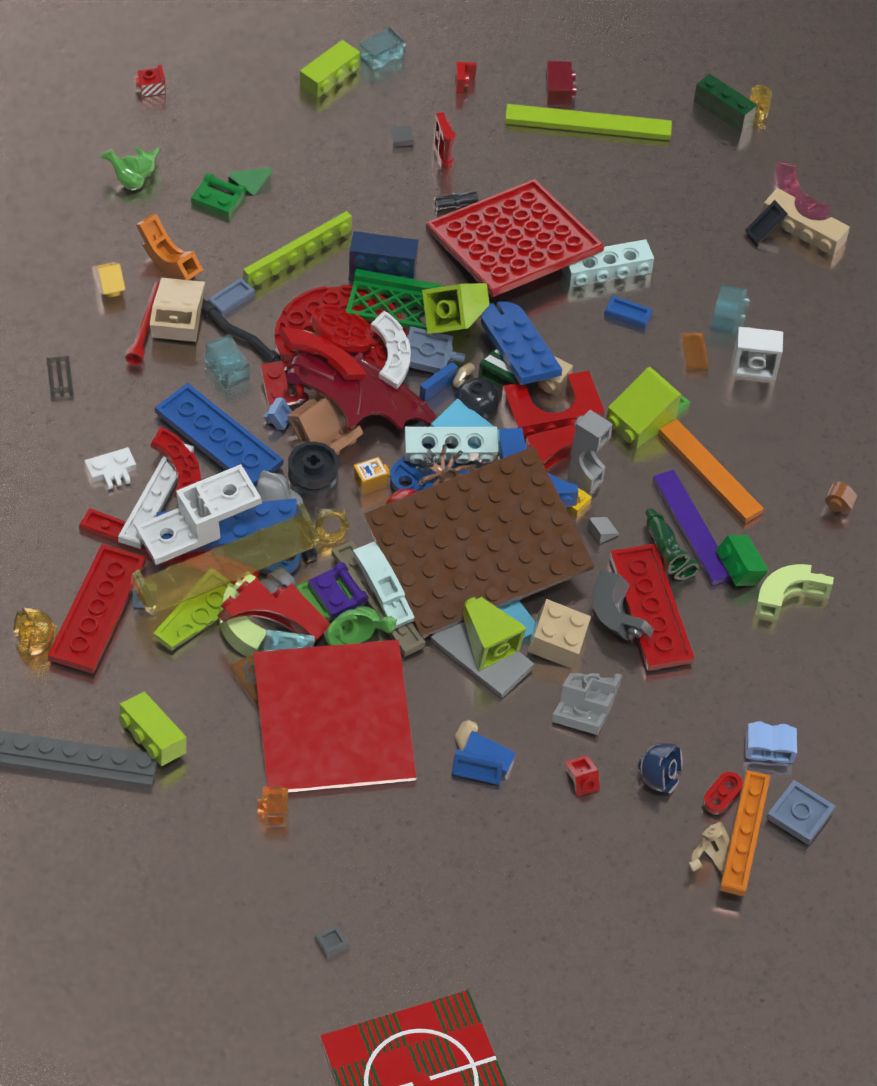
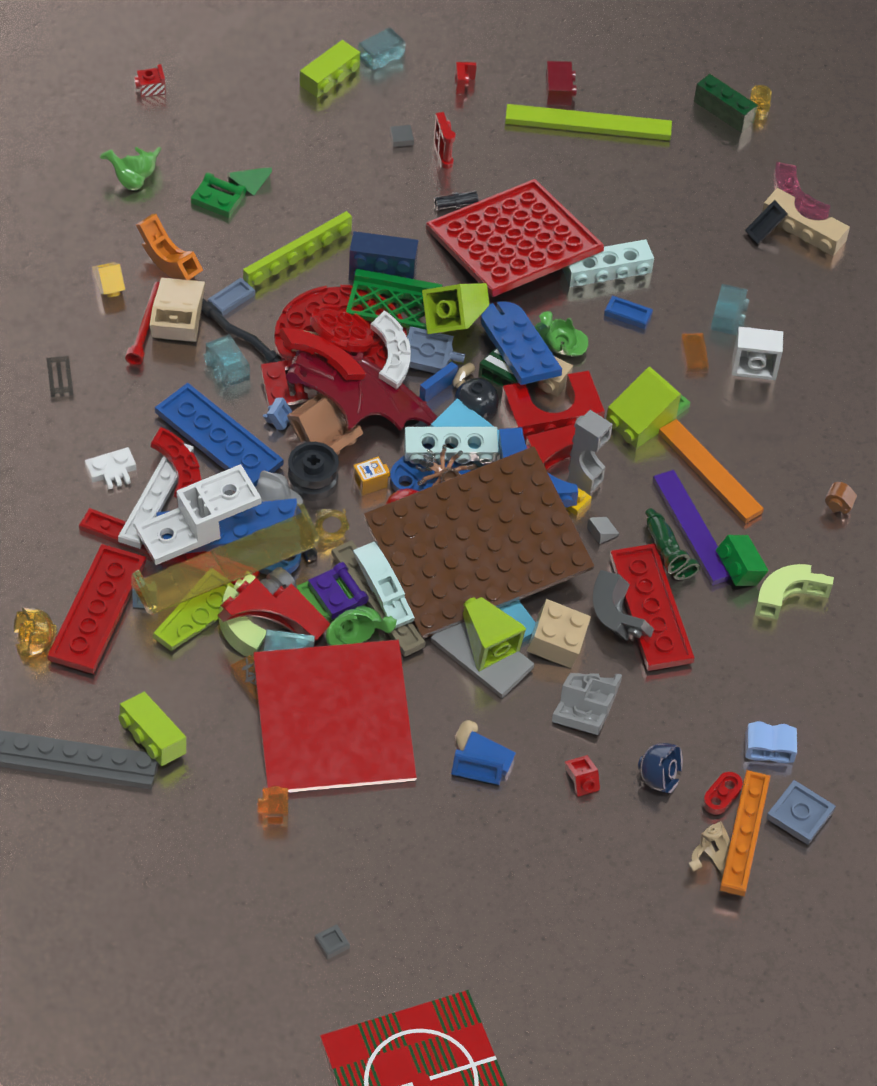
none -> bright green piece [535,311,589,356]

